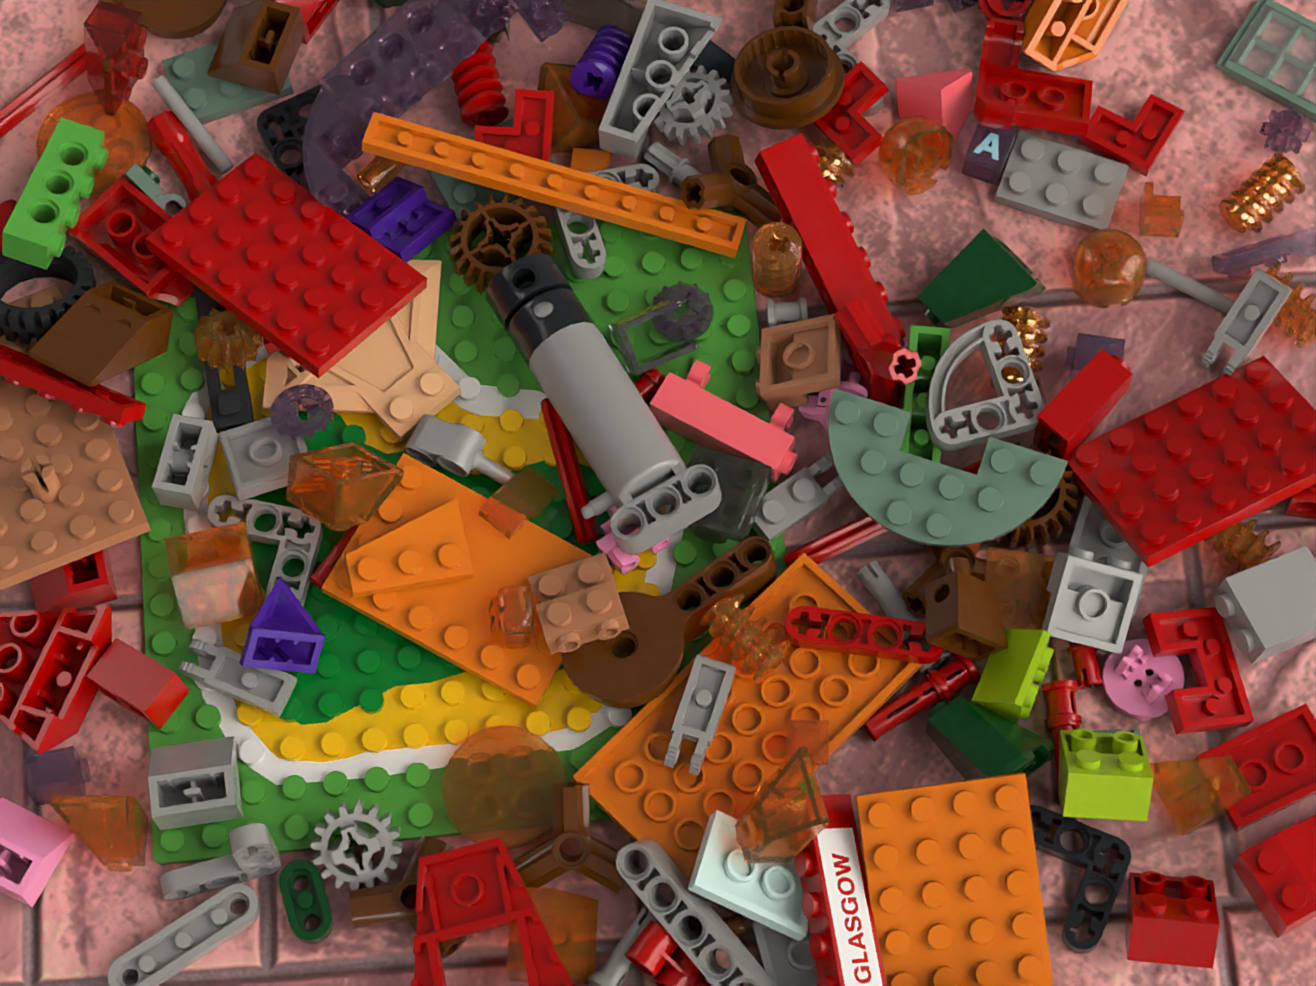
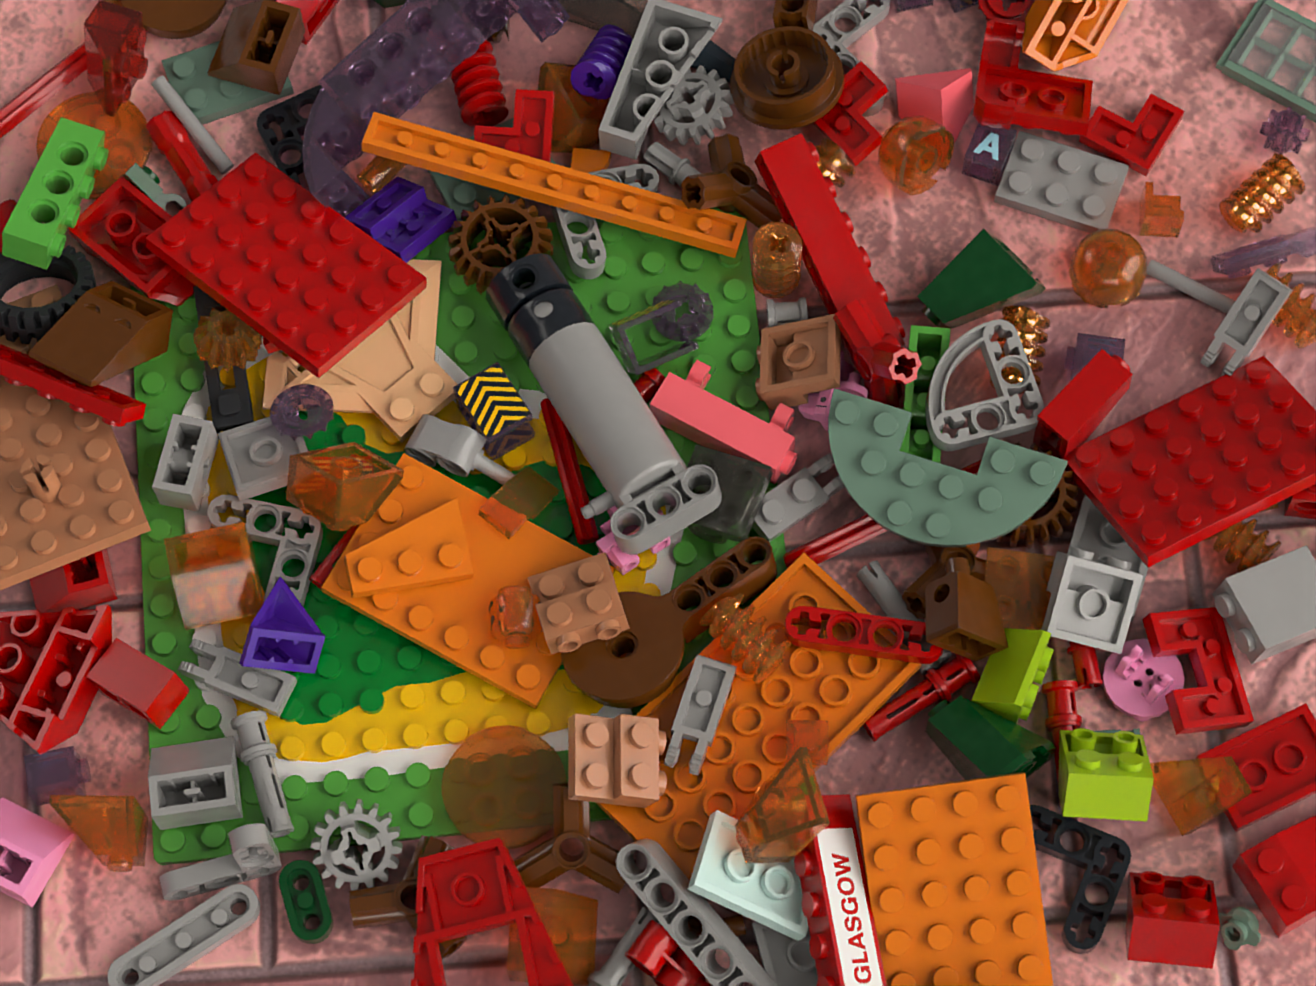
none -> light grey pin [230,710,294,838]
none -> piece [453,362,535,460]
none -> nougat plate [568,713,667,808]
none -> sand green plate [1218,907,1261,950]

